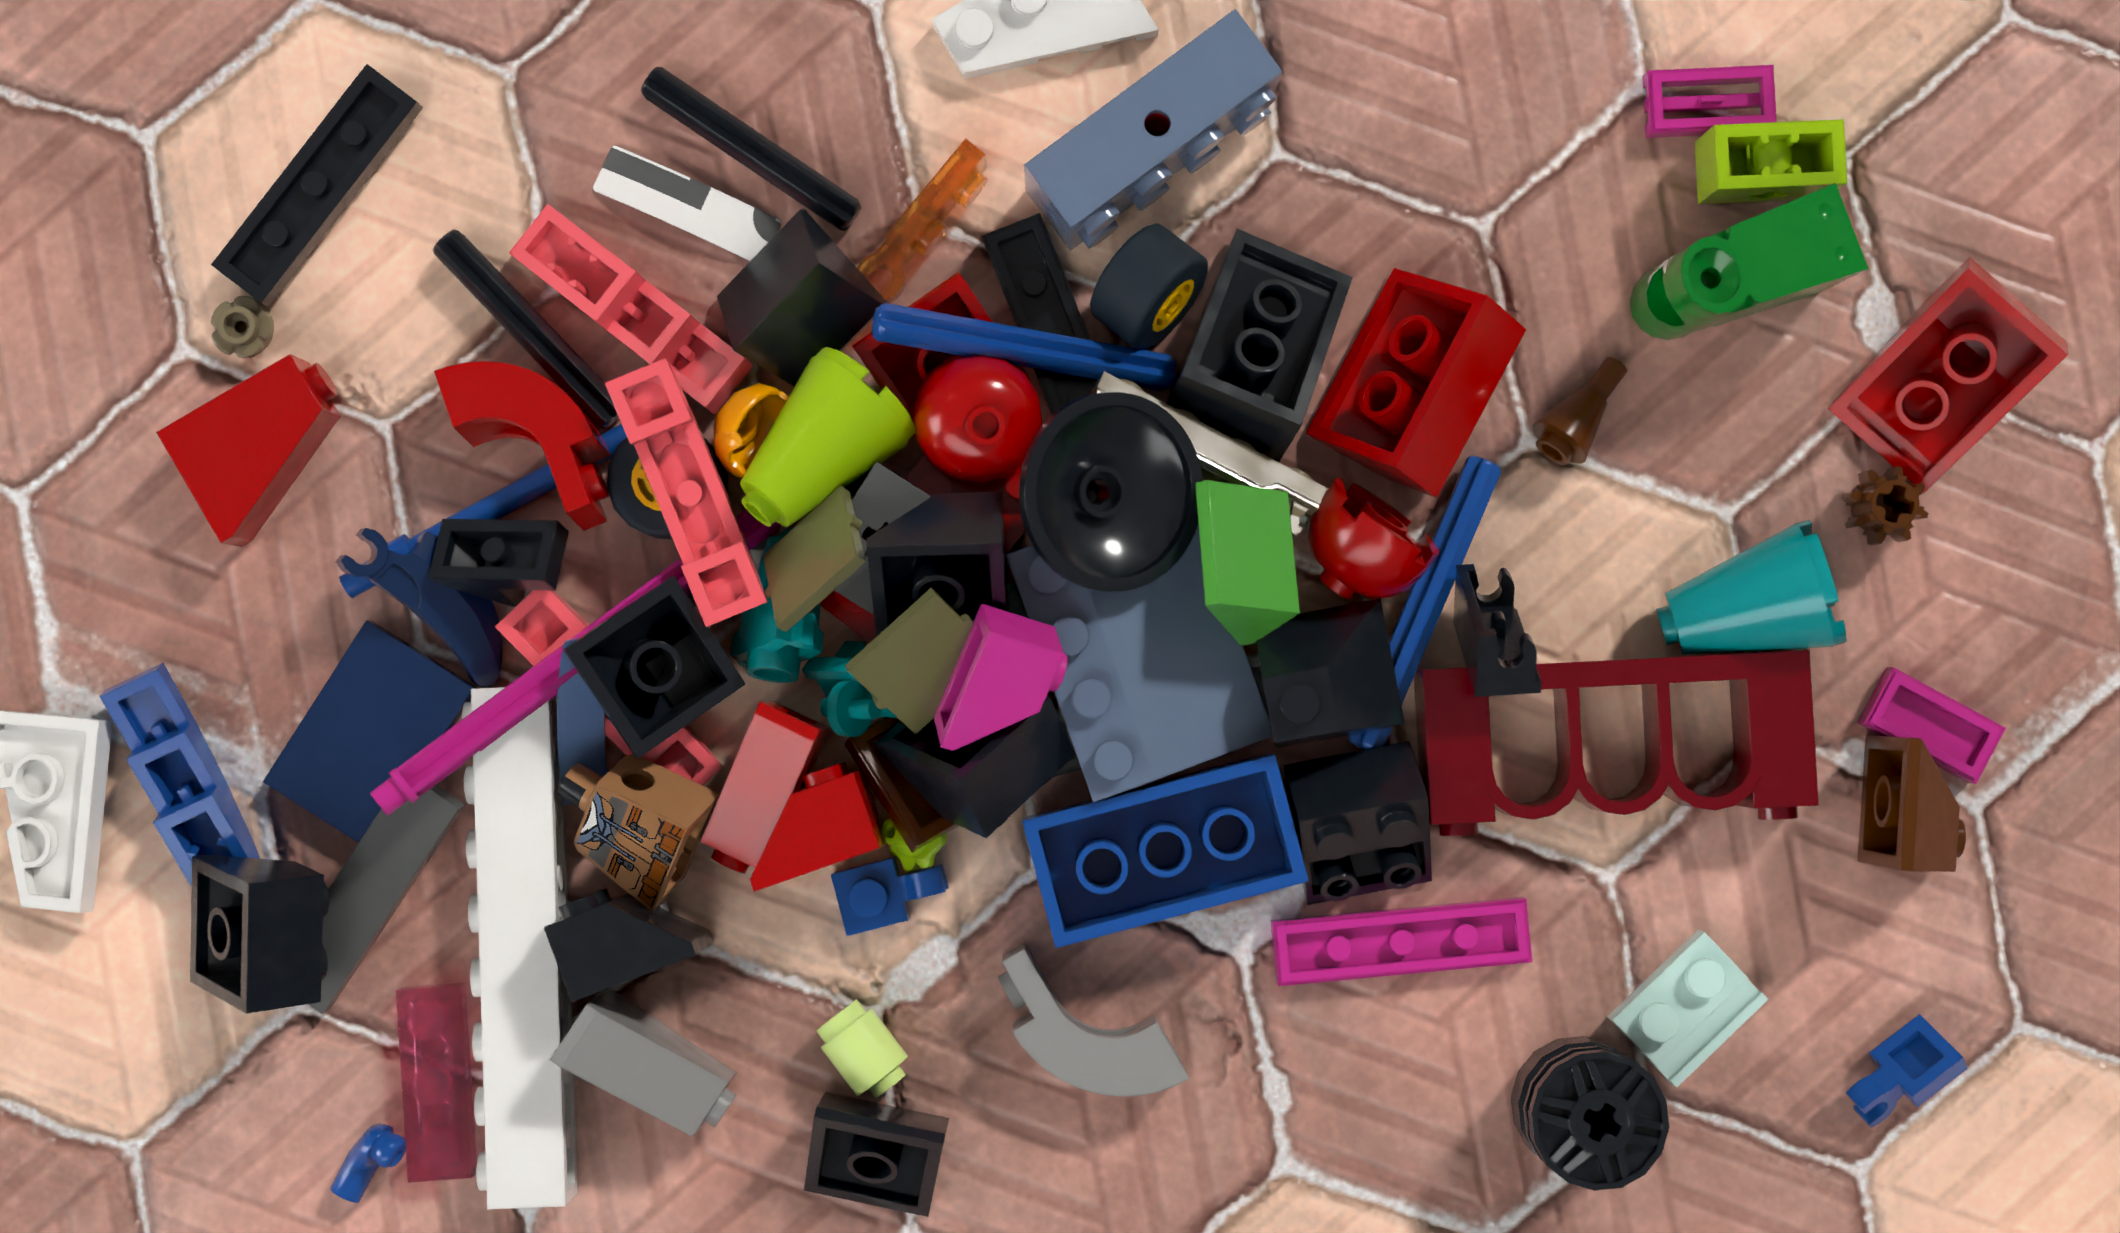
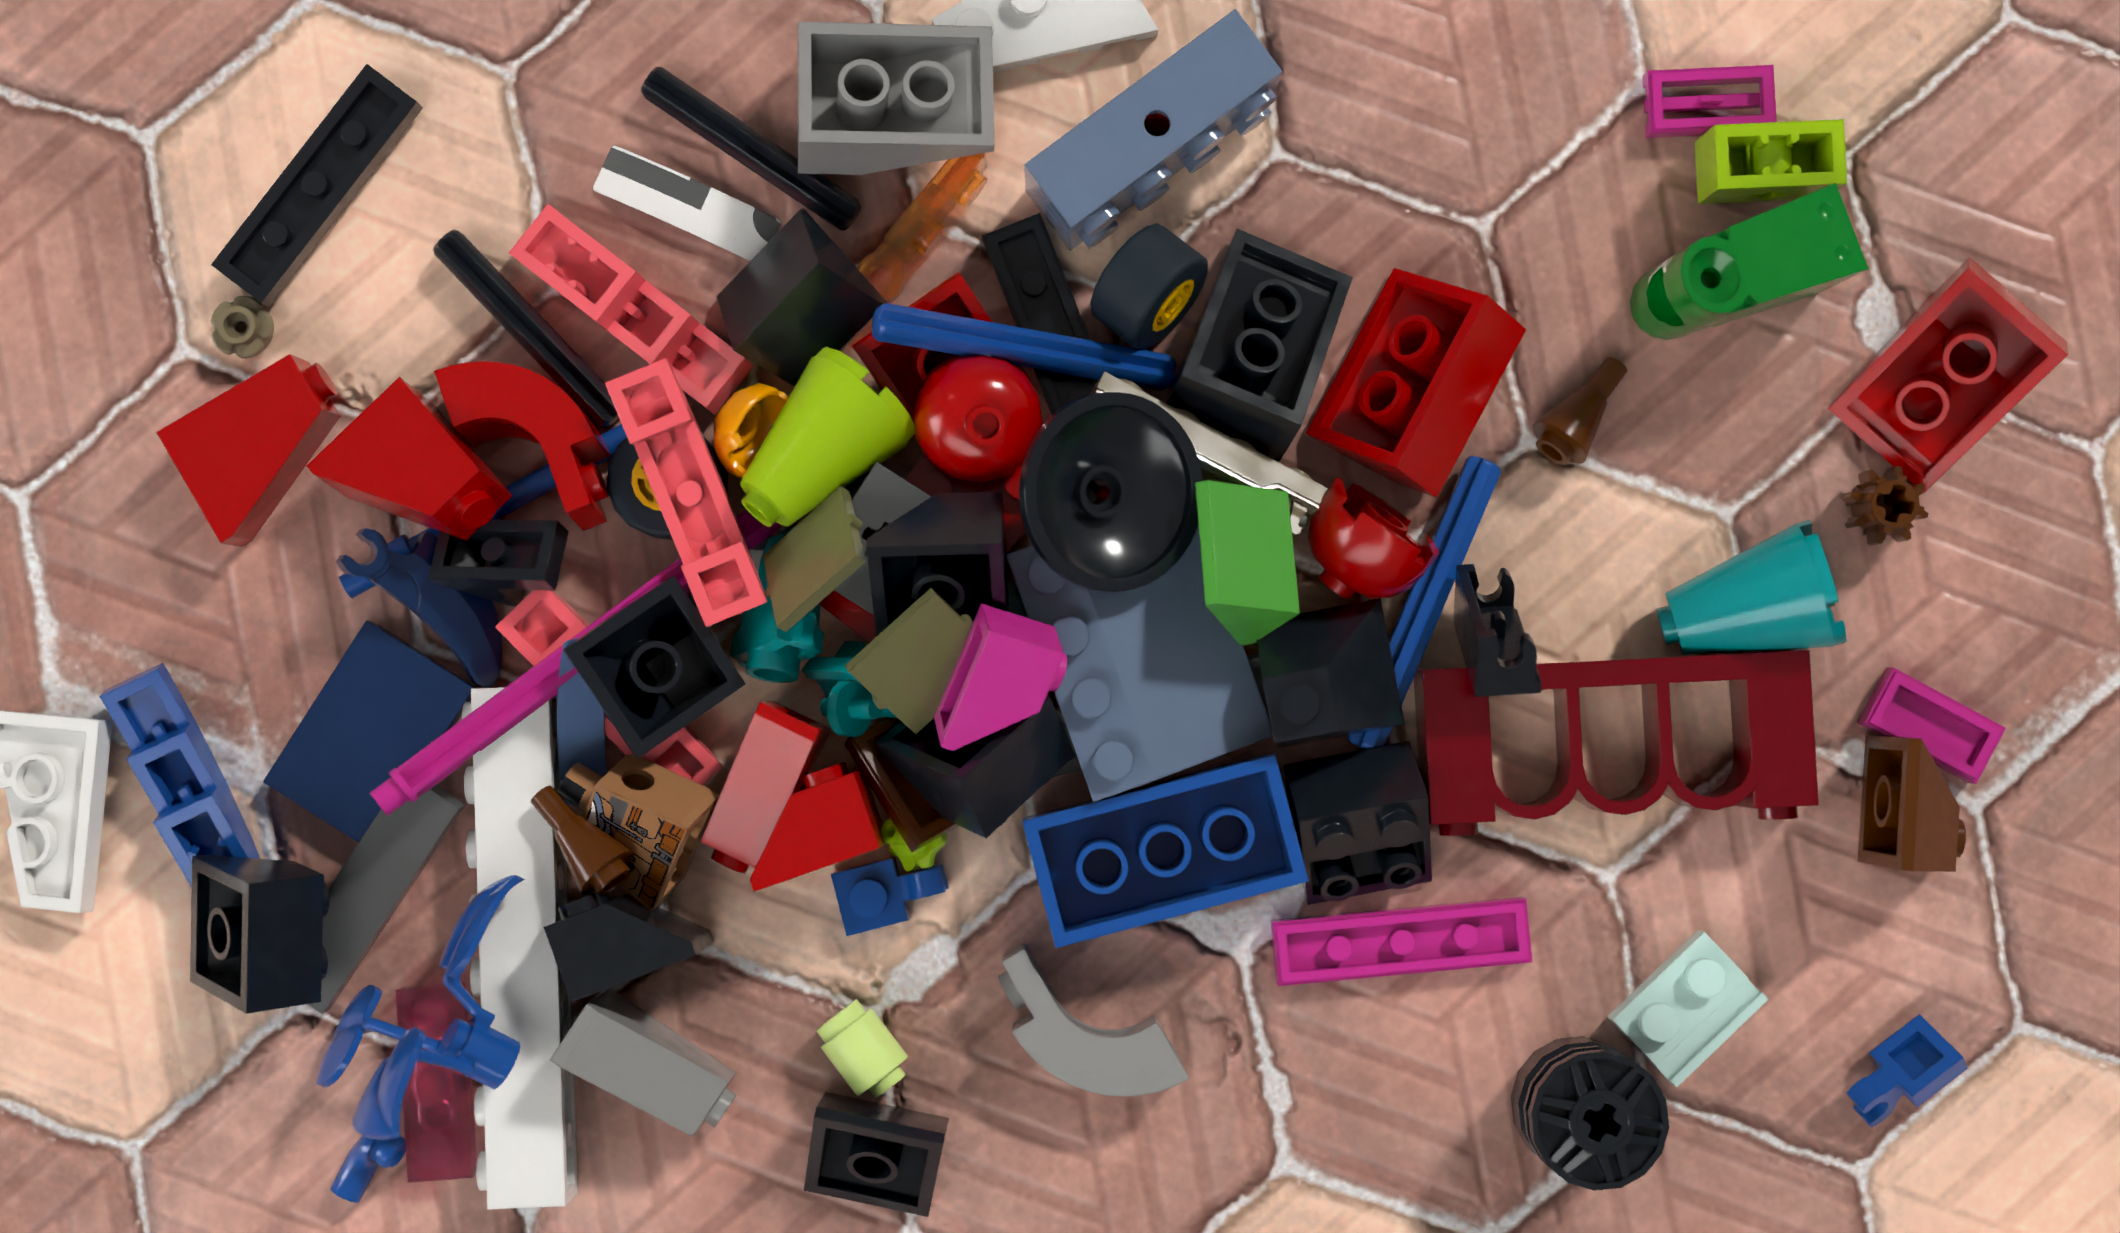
none -> red slope [306,377,512,540]
none -> blue plant [316,875,525,1139]
none -> reddish brown cone [530,785,633,896]
none -> light grey slope [798,21,995,175]

